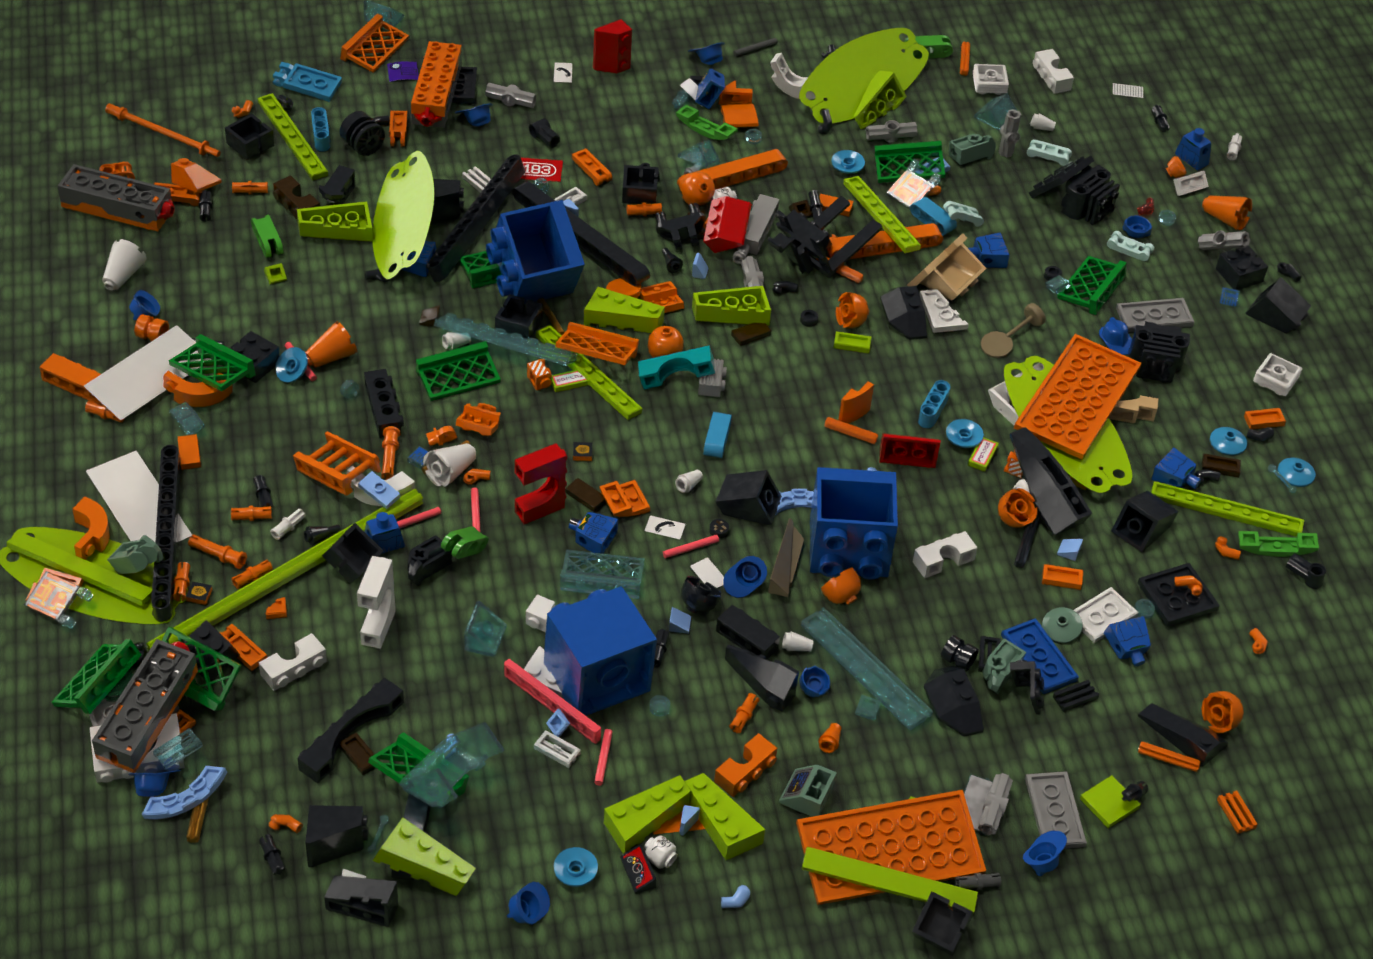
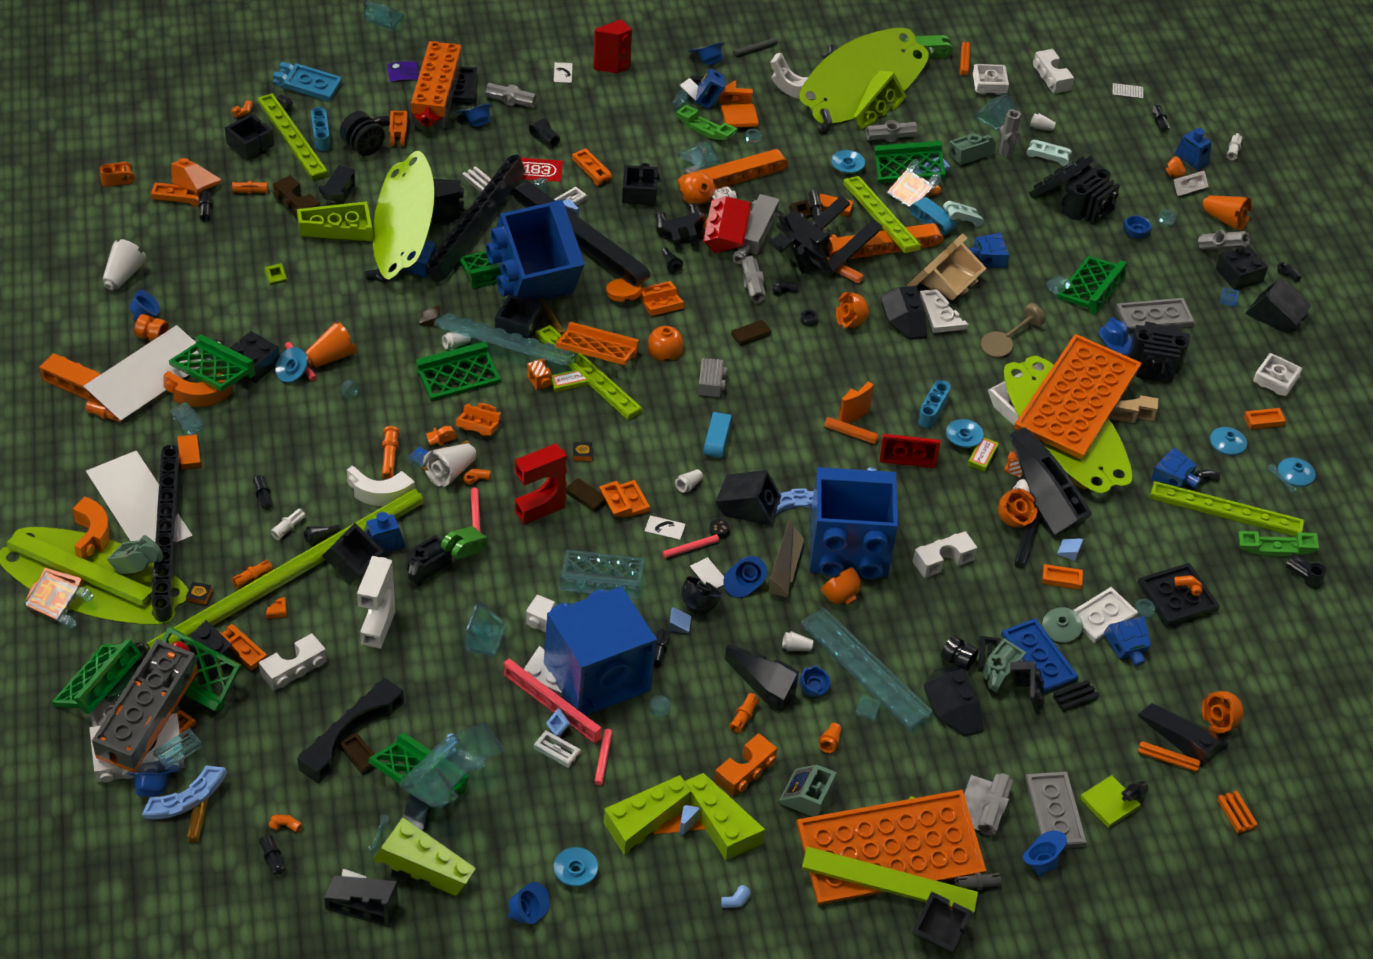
dark grey piece [58,164,175,232] -> none
orange bar [105,103,221,157] -> none
orange pin [172,562,191,601] -> none
orange pin [188,534,247,569] -> none
orange pin [231,505,272,521] -> none
bright green piece [251,215,284,258] -> none
orange fence [293,431,381,496] -> none
black slope [305,805,369,867] -> none
orange fence [340,13,409,73] -> none
light blue plate [358,471,400,509] -> none
black brick [364,369,404,438] -> none
coral bar [397,507,441,529] -> none
blue torso [569,512,618,557] -> none
lime wedge [584,287,665,333] -> none
slope [620,844,656,894] -> none
orange pin [626,202,662,216] -> none
teal arch [638,345,715,389] -> none
white head [644,836,677,869] -> none
light blue slope [692,253,708,279] -> none
lime wedge [692,286,771,326] -> none
black brick [716,605,780,660] -> none
lime tile [833,331,872,353] -> none
black tile [1044,266,1062,282] -> none
light aqua plate [1107,231,1154,261] -> none
black slope [1111,491,1179,552] -> none
clear red arm [1137,198,1154,215] -> none
dark brown tile [1201,453,1241,478] -> none
orange arm [1215,536,1241,560] -> none
black arm [1246,427,1274,442] -> none
orange arm [1249,628,1268,654] -> none

